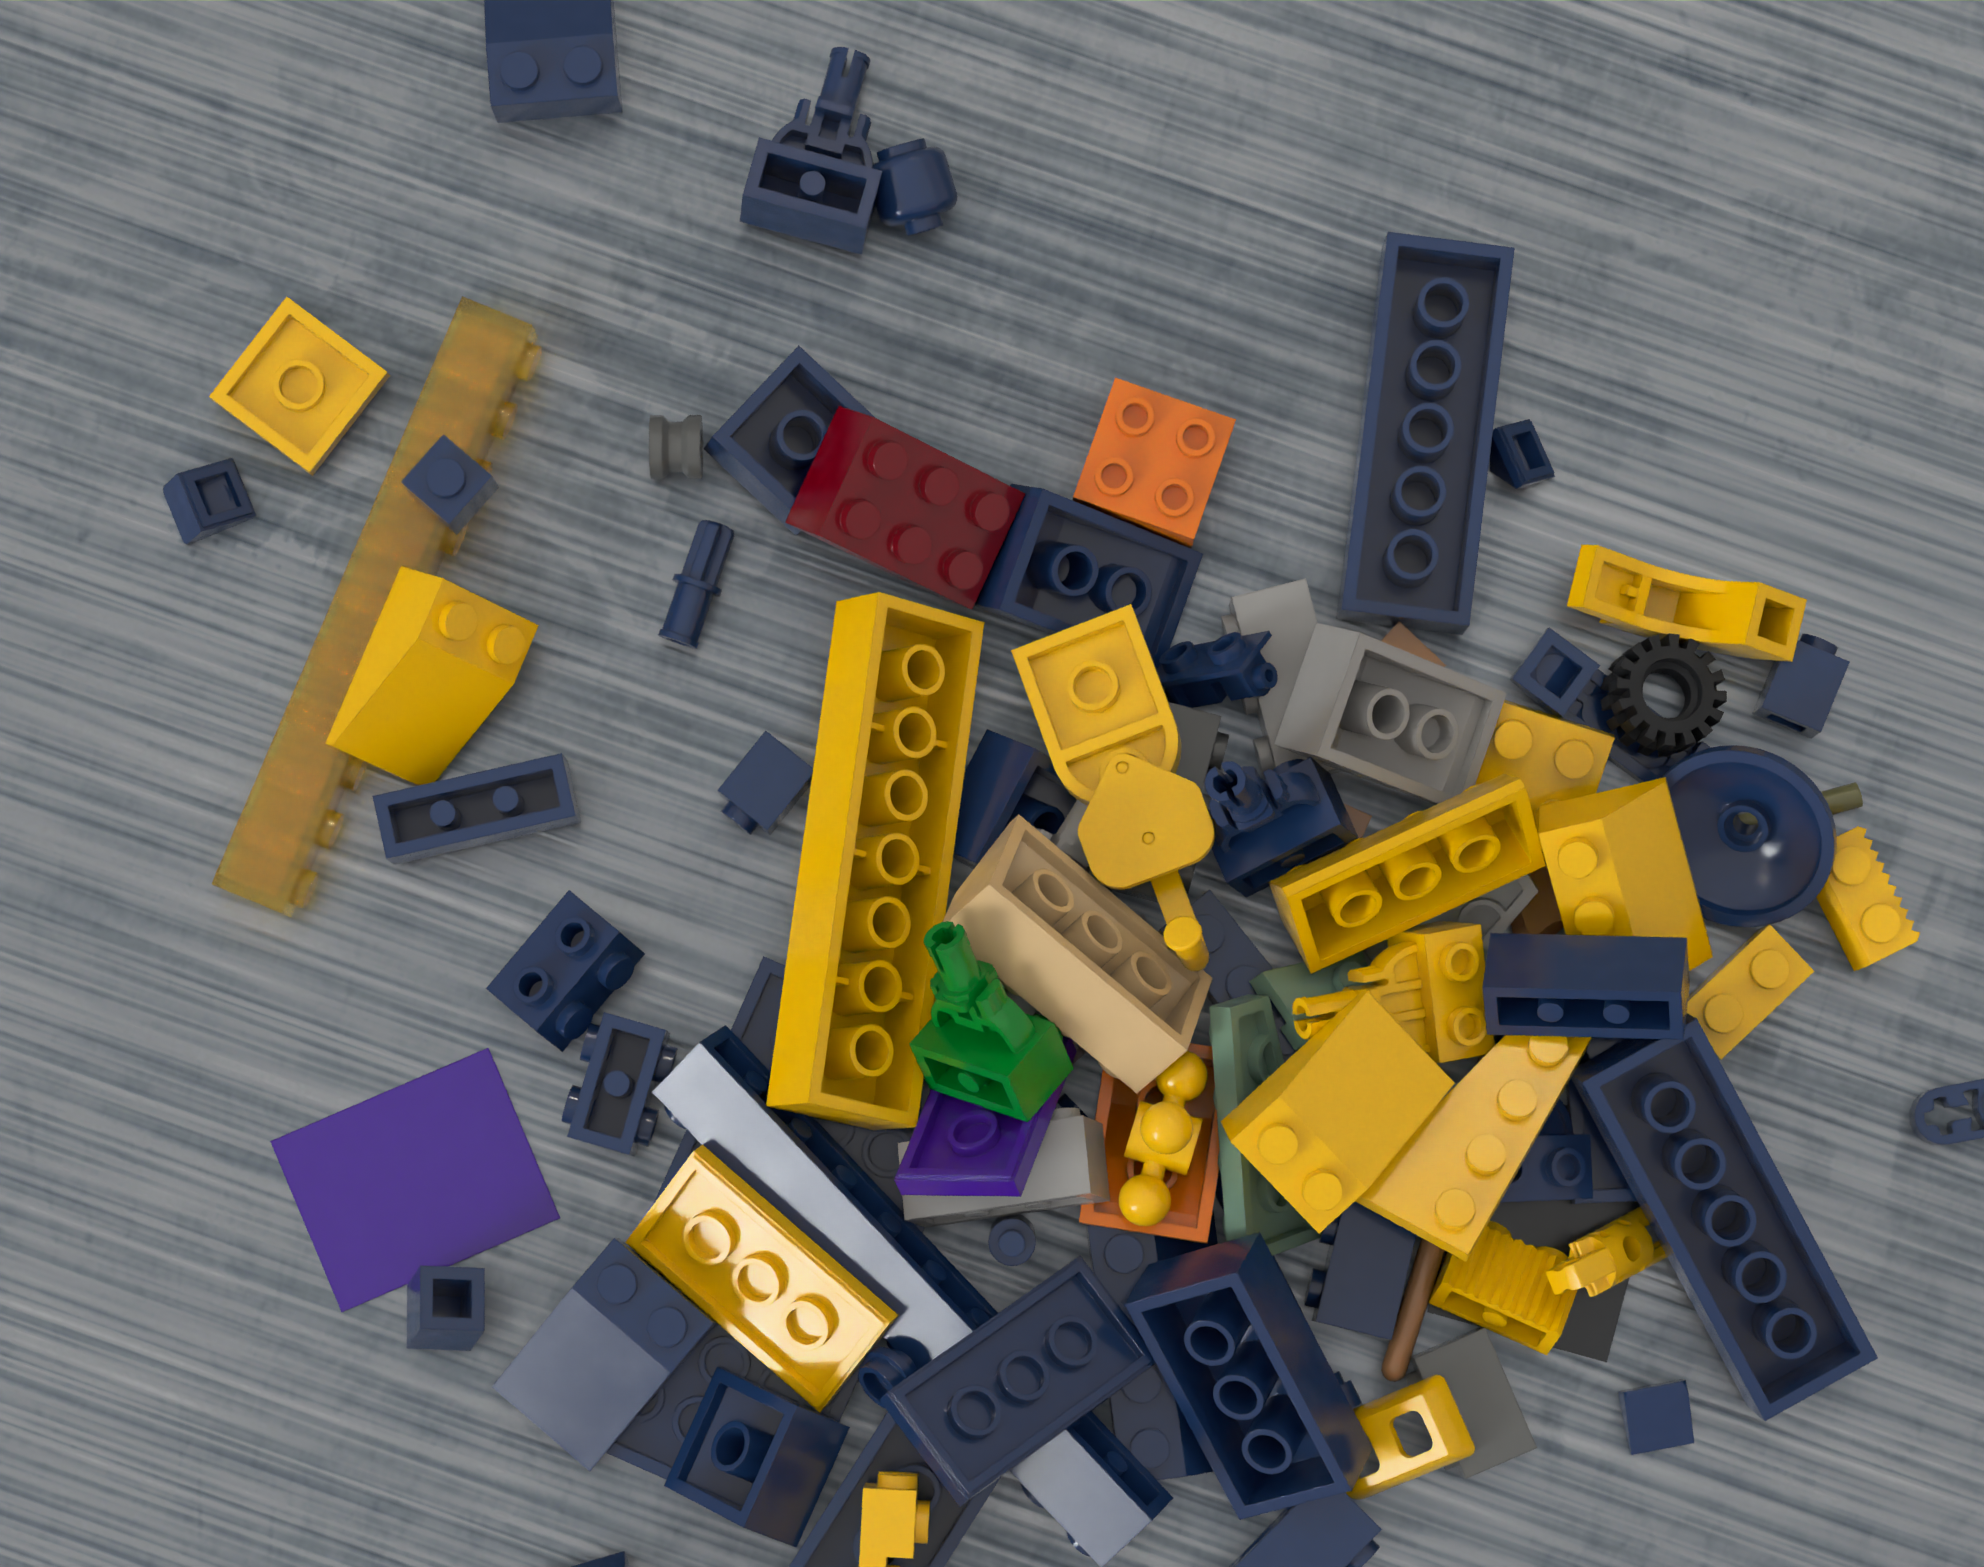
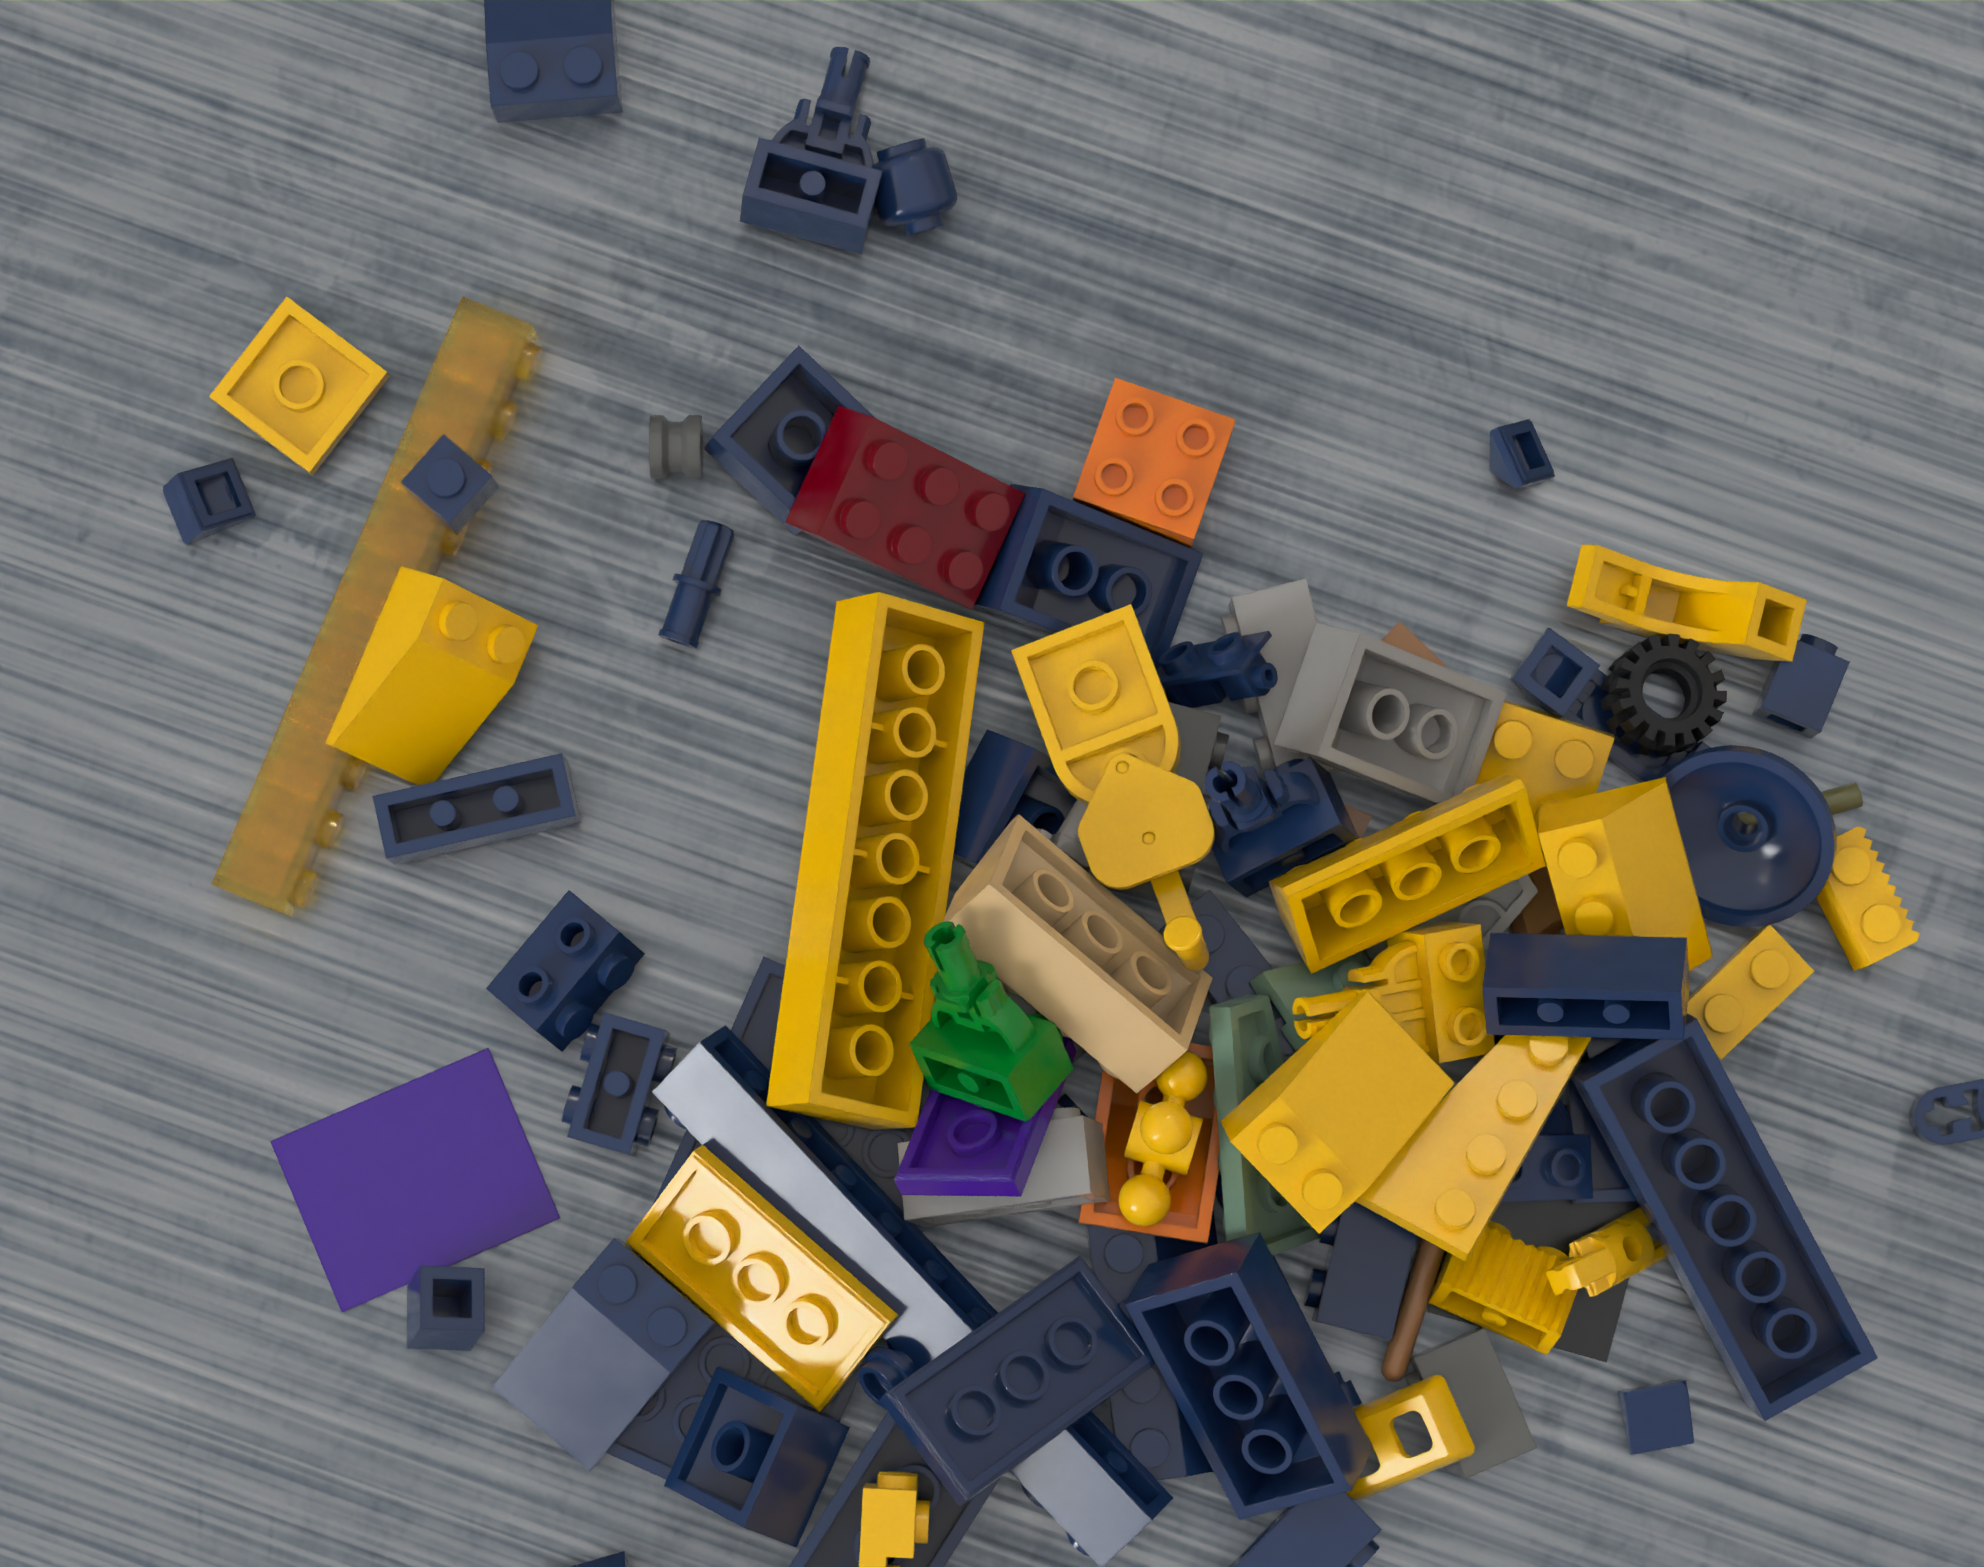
dark blue brick [717,731,813,835] -> none
dark blue cylinder [988,1214,1036,1266] -> none
dark blue brick [1336,232,1515,635] -> none

